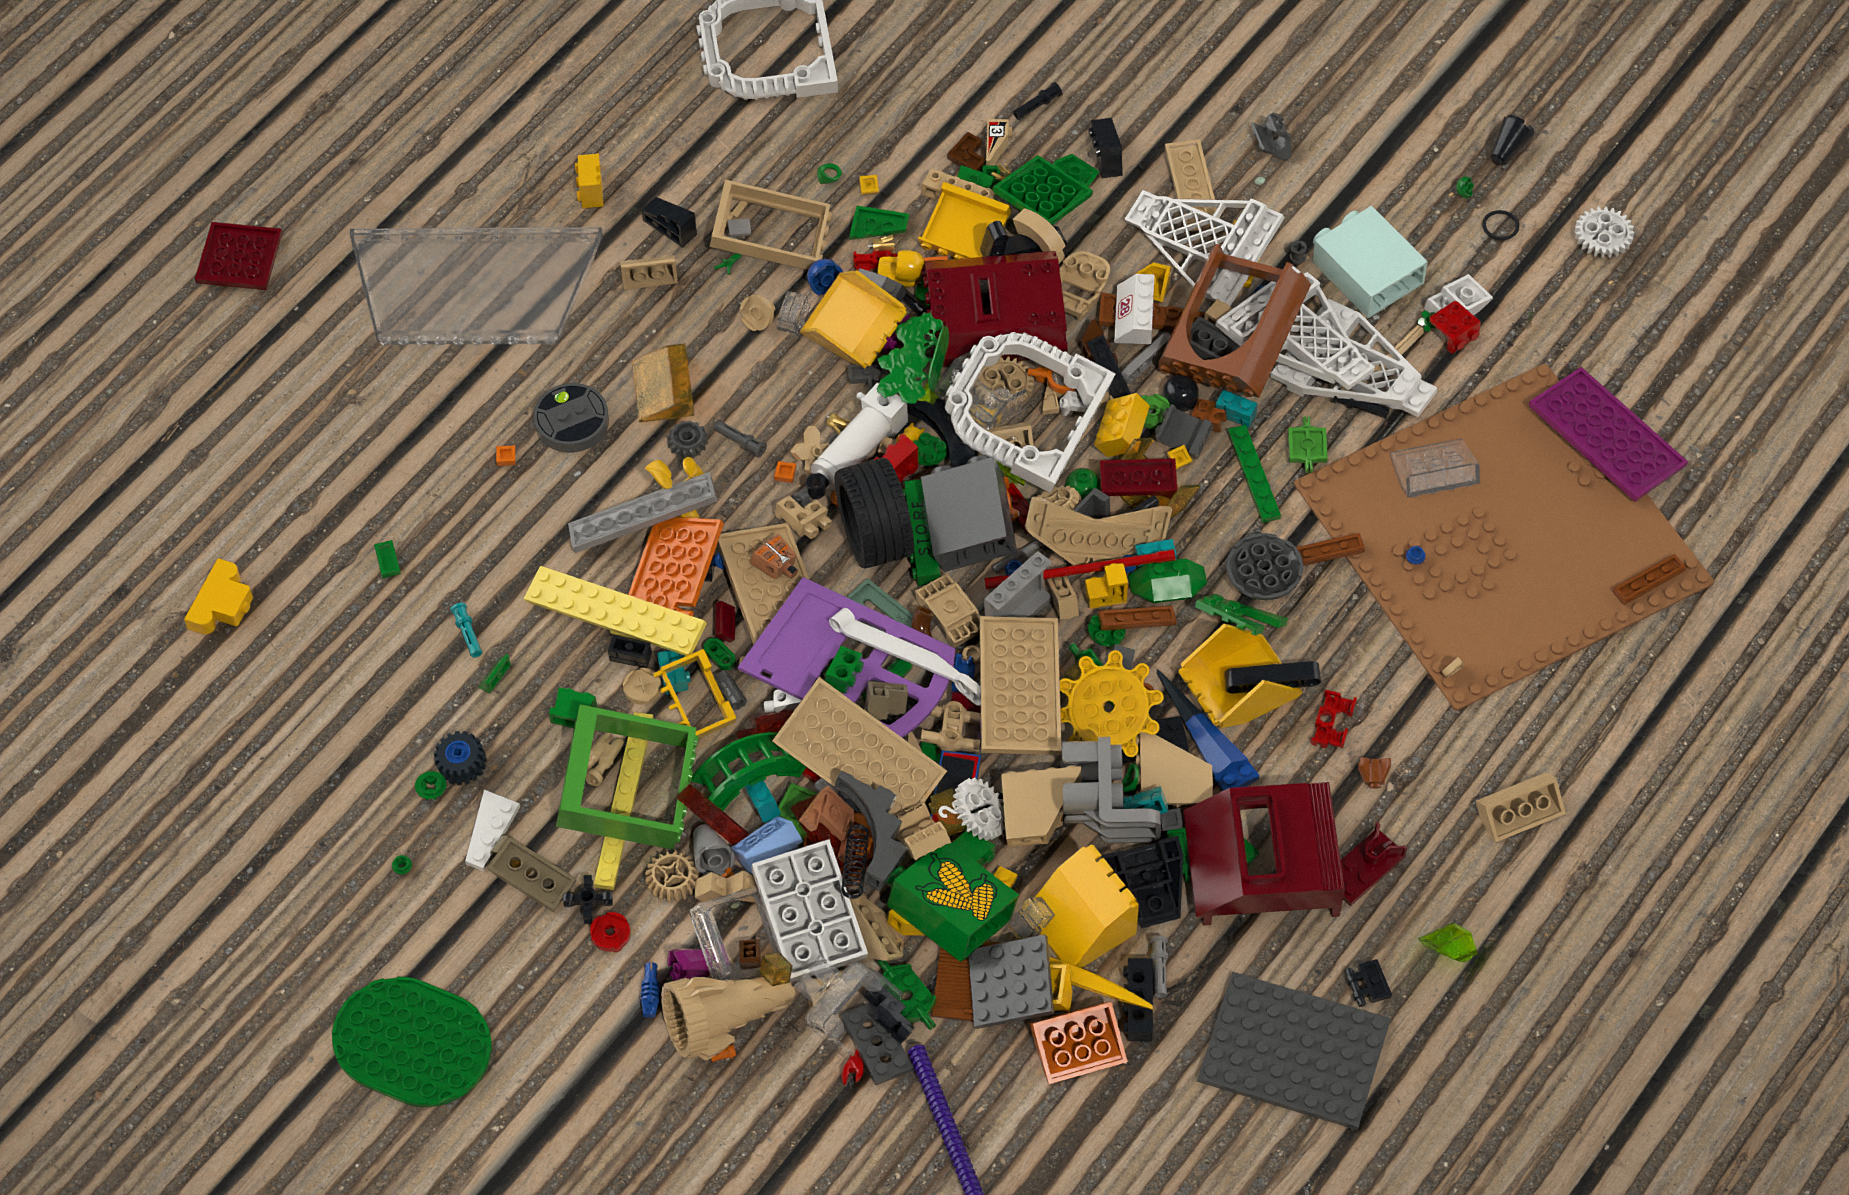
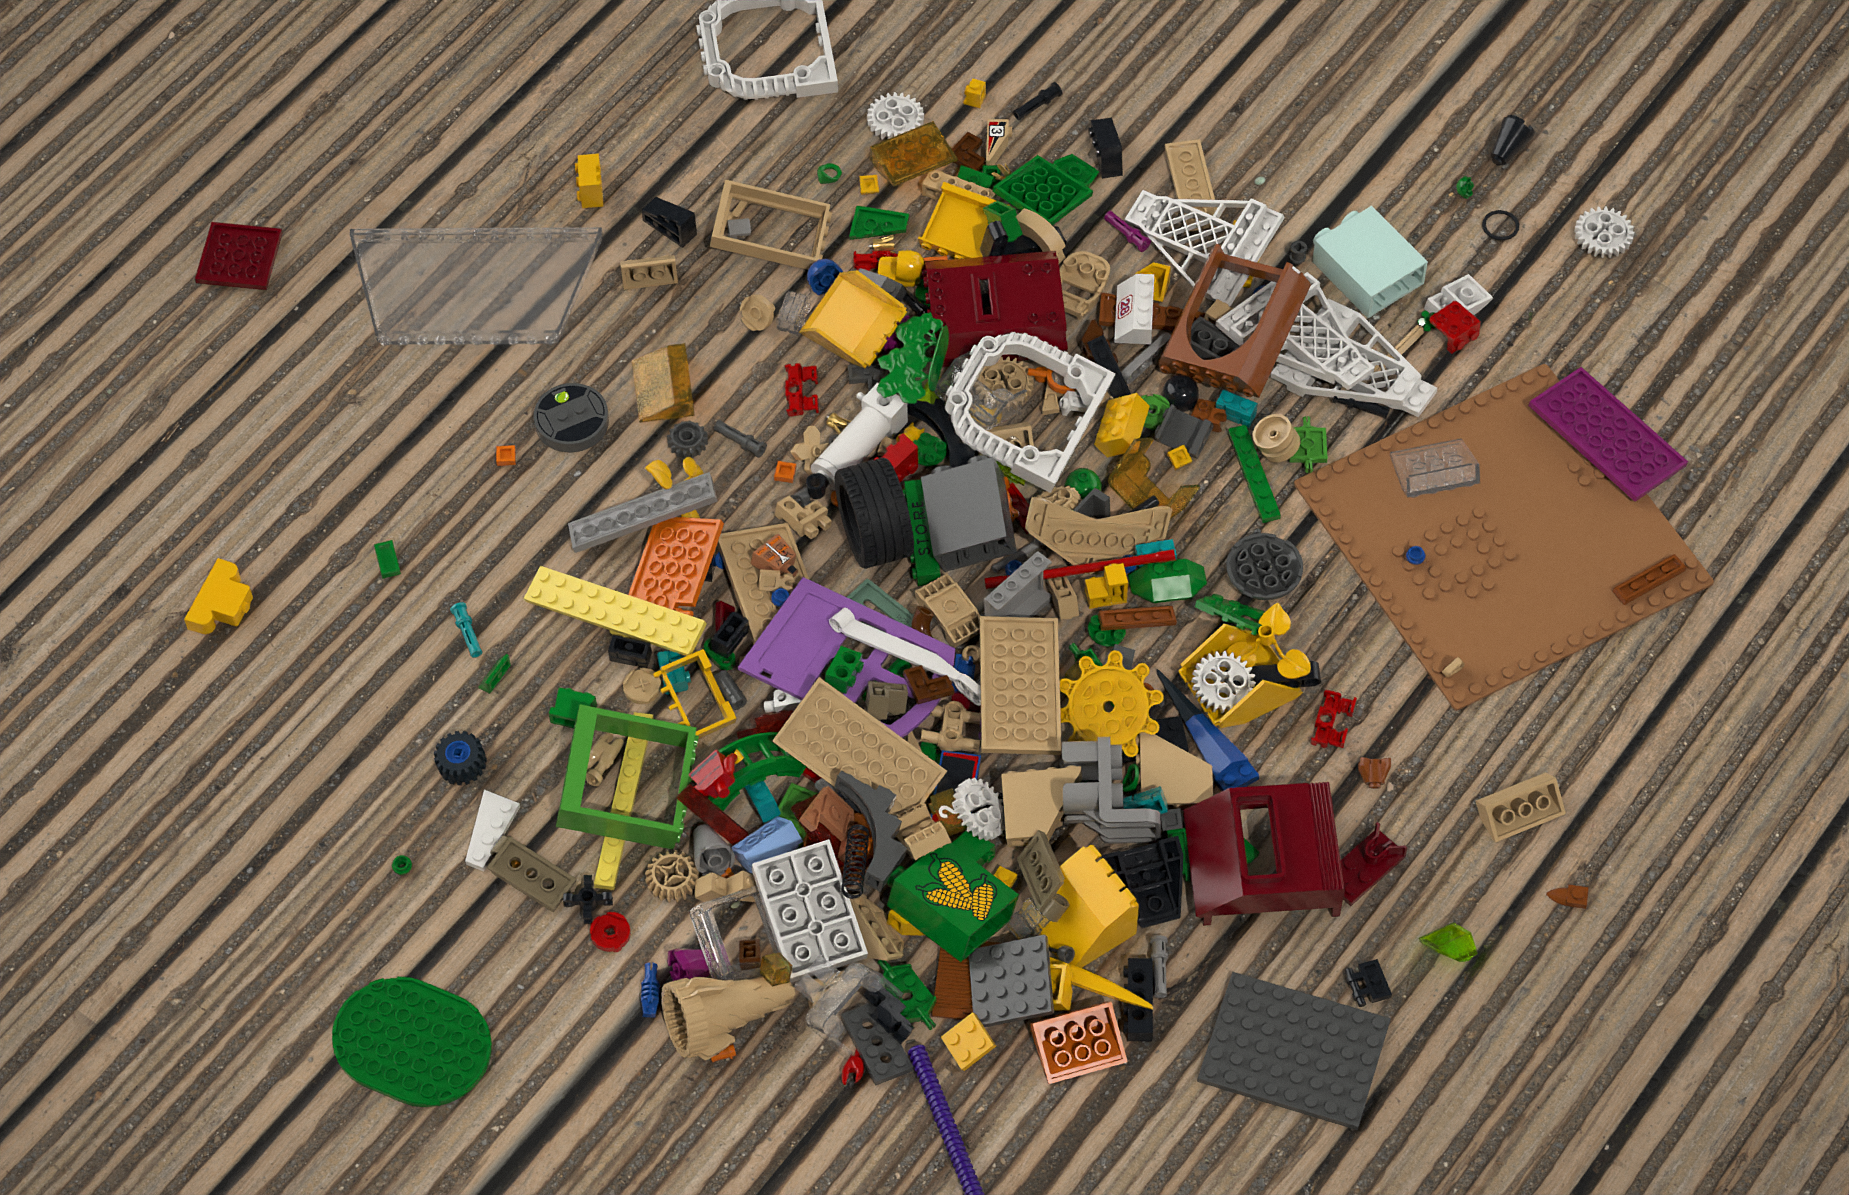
green gear [415,771,447,801] -> none
green bar [714,253,741,275] -> none
dark red plate [1100,458,1178,502] -> none
dark grey piece [1251,112,1292,160] -> none
dark orange tile [1296,533,1365,566] -> none
none -> red torso [689,749,744,798]
none -> black brick [711,612,749,659]
none -> tan plate [758,569,793,591]
none -> blue plate [771,588,790,607]
none -> red piece [785,363,819,417]
none -> white gear [867,92,924,142]
none -> clear yellow slope [870,121,958,186]
none -> reddish brown plate [903,665,955,705]
none -> yellow plate [941,1012,996,1071]
none -> yellow brick [963,78,986,108]
none -> green hips [983,200,1023,242]
none -> dark tan hinge [1017,830,1069,922]
none -> dark grey hinge [1049,946,1075,963]
none -> magenta pin [1104,211,1151,252]
none -> white gear [1191,651,1256,714]
none -> yellow plant [1226,603,1311,679]
none -> tan wheel [1253,414,1300,463]
none -> dark orange plate [1546,884,1589,909]

